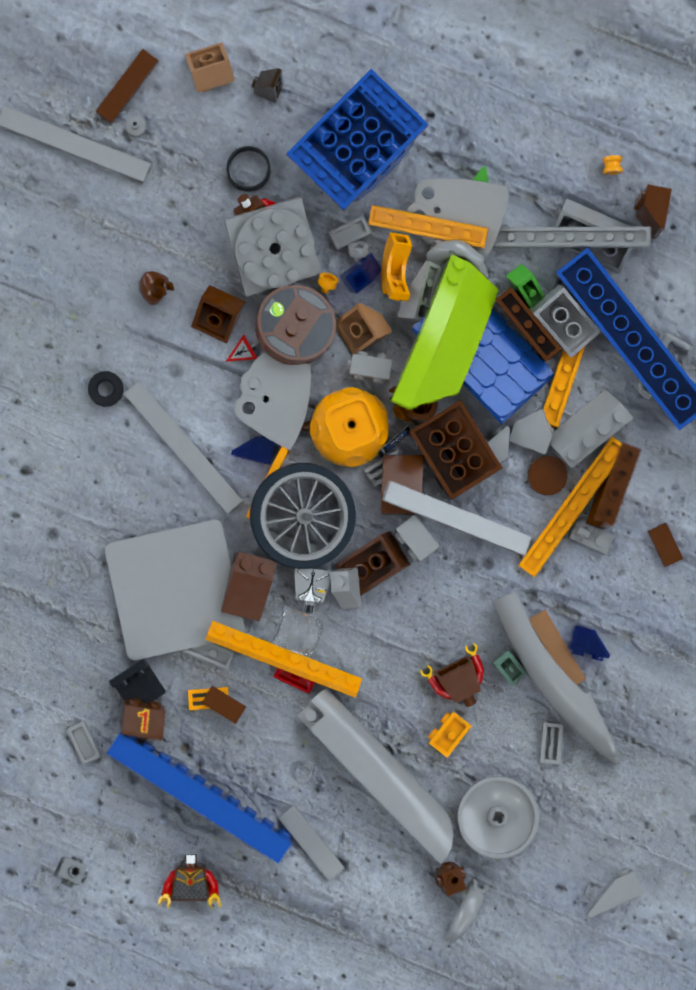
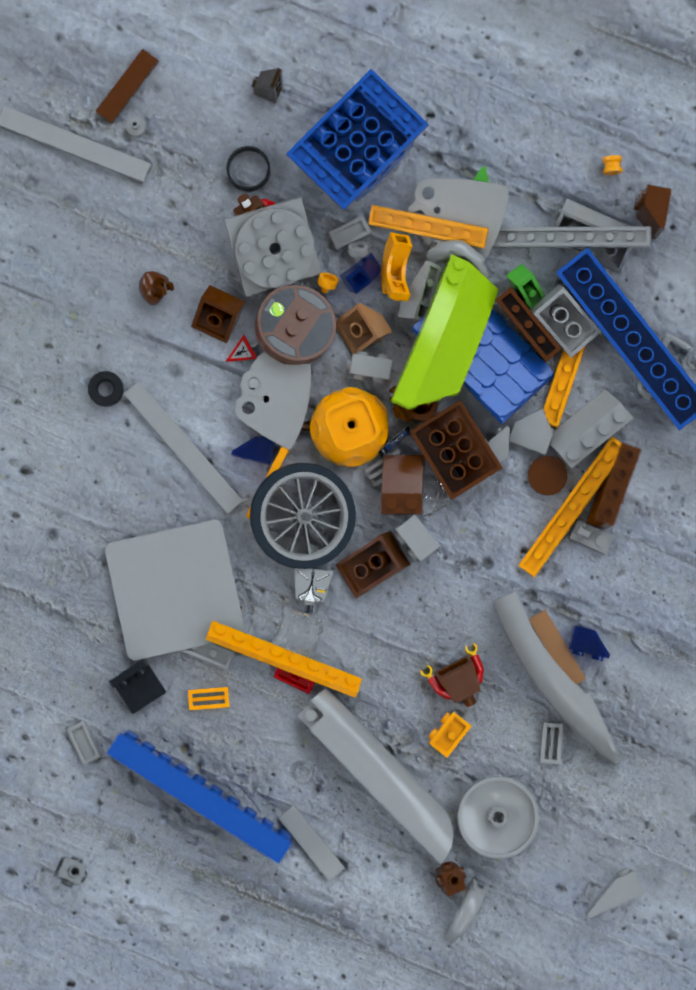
reddish brown slope [120,698,166,740] -> none
torso [158,854,222,909] -> none
medium nougat slope [185,42,235,93] -> none
reddish brown tile [202,686,247,724] -> none
reddish brown slope [220,552,277,621] -> none
light grey slope [330,568,362,609] -> none
tile [382,481,532,555] -> none
sand green slope [492,650,527,686] -> none
reddish brown tile [647,523,683,567] -> none

